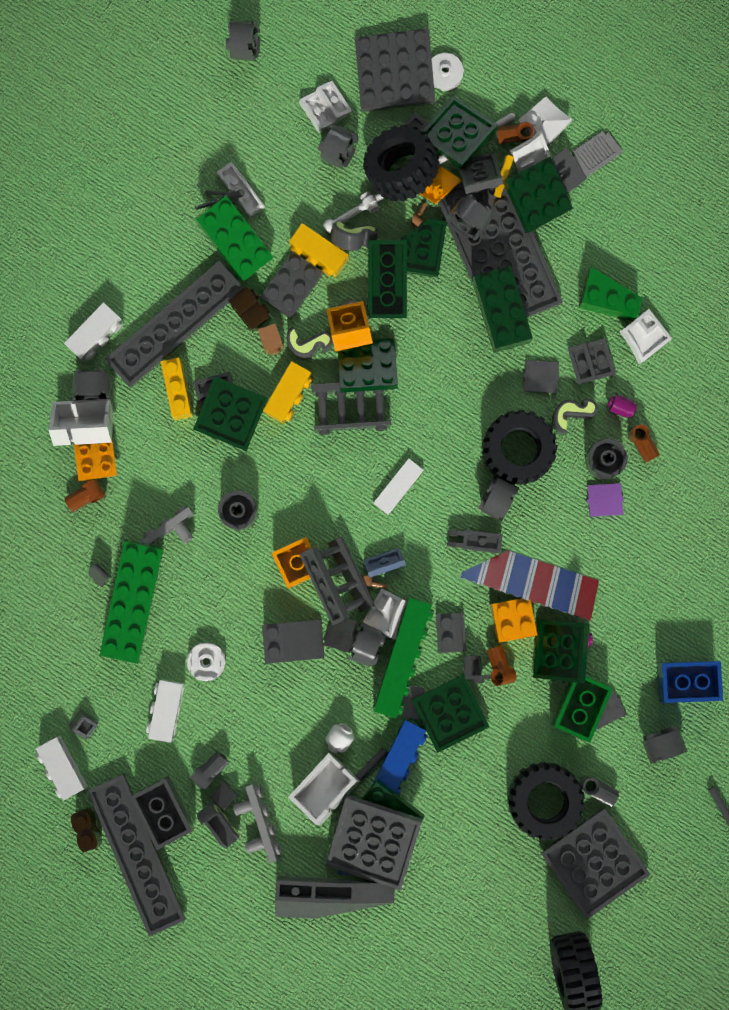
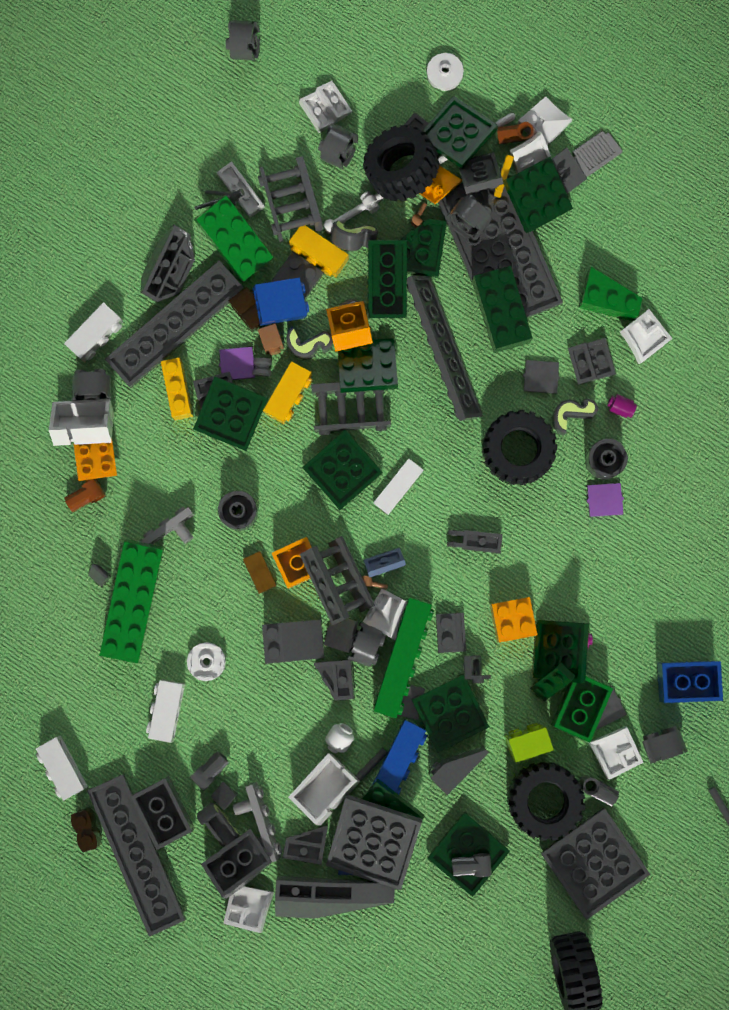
dark grey slope [69,710,98,739] -> none
dark grey plate [355,28,436,112] -> none
sticker [460,551,599,621] -> none
dark grey brick [478,476,519,522] -> none
dark orange piece [487,646,517,686] -> none
dark orange piece [628,424,660,463] -> none
none -> dark grey wedge [140,225,195,302]
none -> dark grey slope [201,829,272,900]
none -> medium lavender piece [219,347,255,380]
none -> white plate [223,886,274,933]
none -> pearl gold tile [243,551,276,594]
none -> blue brick [253,277,309,326]
none -> dark grey wheel [253,358,272,376]
none -> dark grey fence [258,156,323,242]
none -> dark grey wing [283,826,328,865]
none -> dark green plate [302,430,383,510]
none -> dark grey wing [314,660,355,700]
none -> dark grey plate [407,276,483,421]
none -> dark green plate [427,812,510,897]
none -> dark grey slope [429,746,489,795]
none -> dark grey piece [452,853,492,877]
none -> lime brick [504,723,554,762]
none -> dark green plate [530,663,575,701]
none -> white plate [588,726,643,780]

